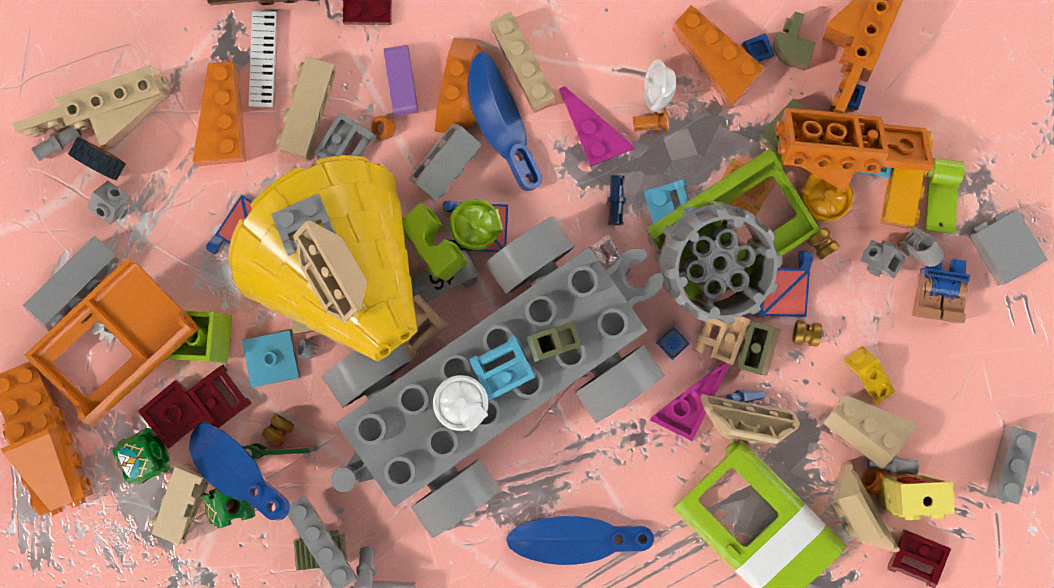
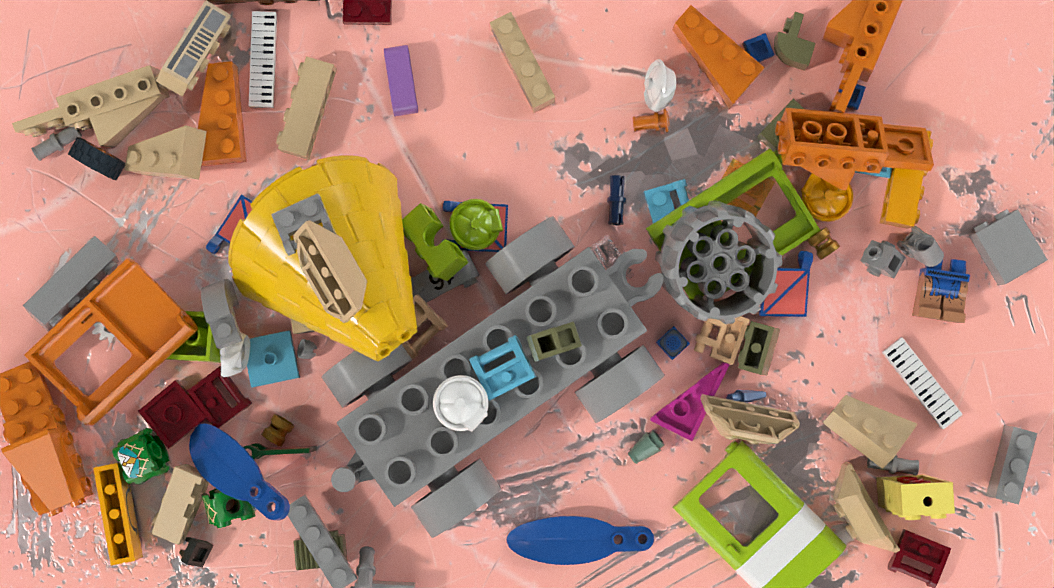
light grey brick [87,180,131,225] -> none
light grey plate [314,112,377,158] -> none
orange piece [371,115,396,140] -> none
light grey brick [408,123,482,201] -> none
orange wedge [434,38,484,133] -> none
blue plant [468,52,542,191] -> none
dark pink wing [559,86,634,167] -> none
pearl gold wheel [792,320,822,347] -> none
yellow bracket [843,346,895,405] -> none
orange piece [861,469,886,495] -> none
lime door [925,158,965,234] -> none
none -> light orange brick [93,462,143,566]
none -> tan wedge [124,125,207,180]
none -> tan brick [156,0,231,97]
none -> pearl dark grey tile [179,537,214,567]
none -> light grey arch [201,279,243,349]
none -> white piece [220,332,250,377]
none -> sand green cone [628,430,665,464]
none -> white tile [882,337,963,429]

